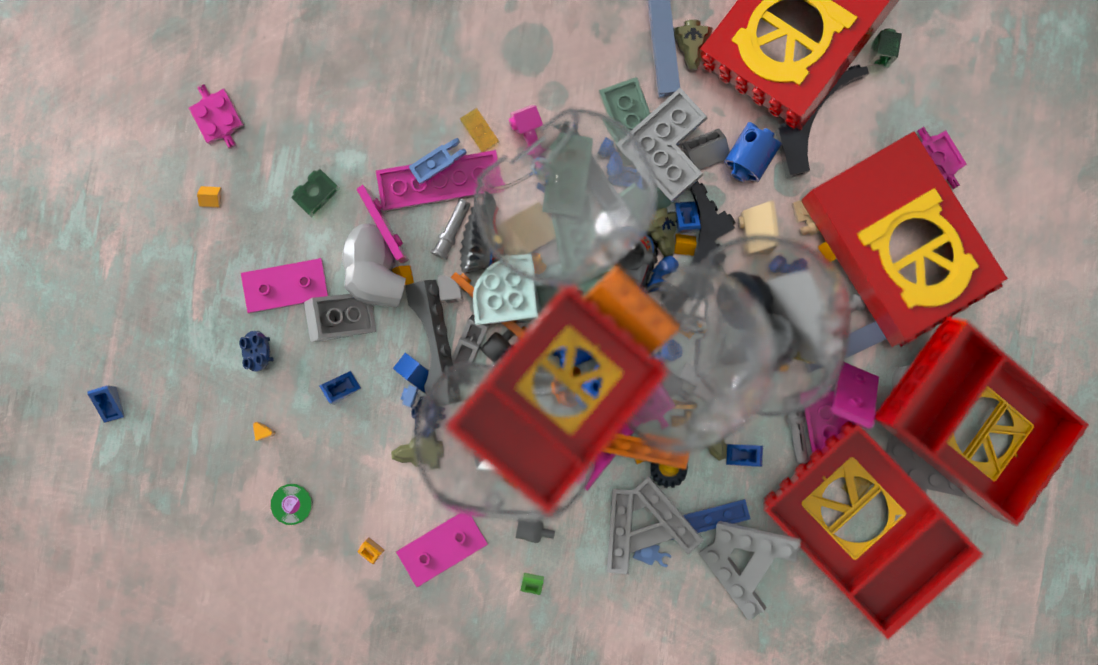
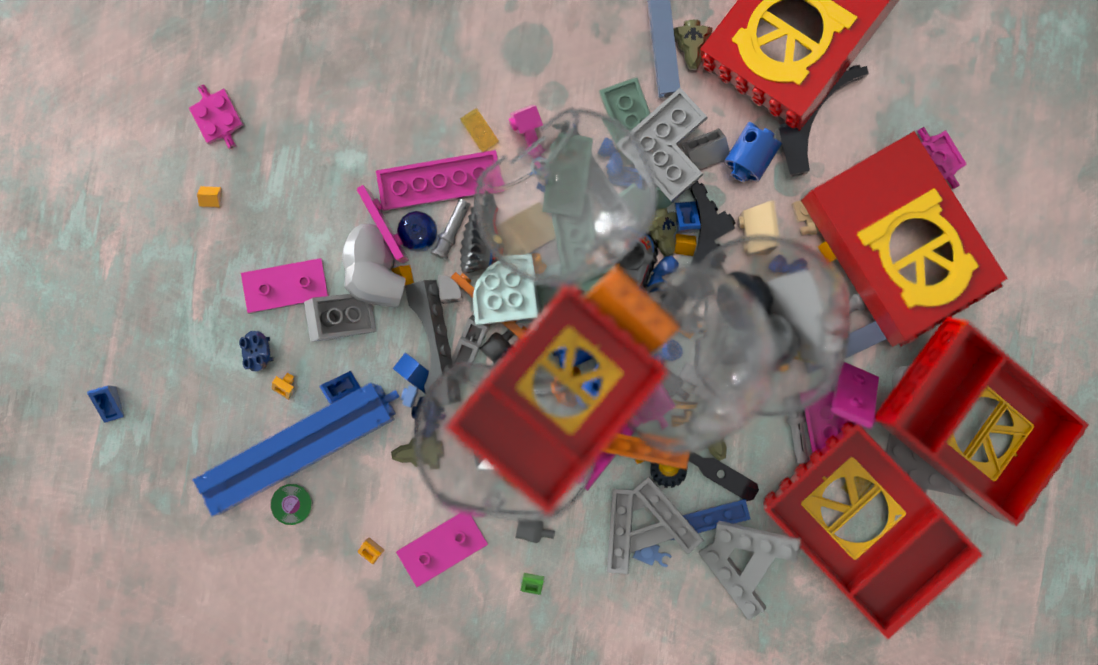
light orange slope [253,422,276,441] -> none
clear green brick [291,169,340,217] -> none
medium blue hinge [409,138,467,185] -> none
blue slope [726,444,763,467] -> none
clear green brick [869,28,902,68] -> none
none -> blue brick [192,382,400,517]
none -> light orange tile [272,372,294,400]
none -> clear blue cylinder [397,211,438,252]
none -> black piece [688,451,759,501]

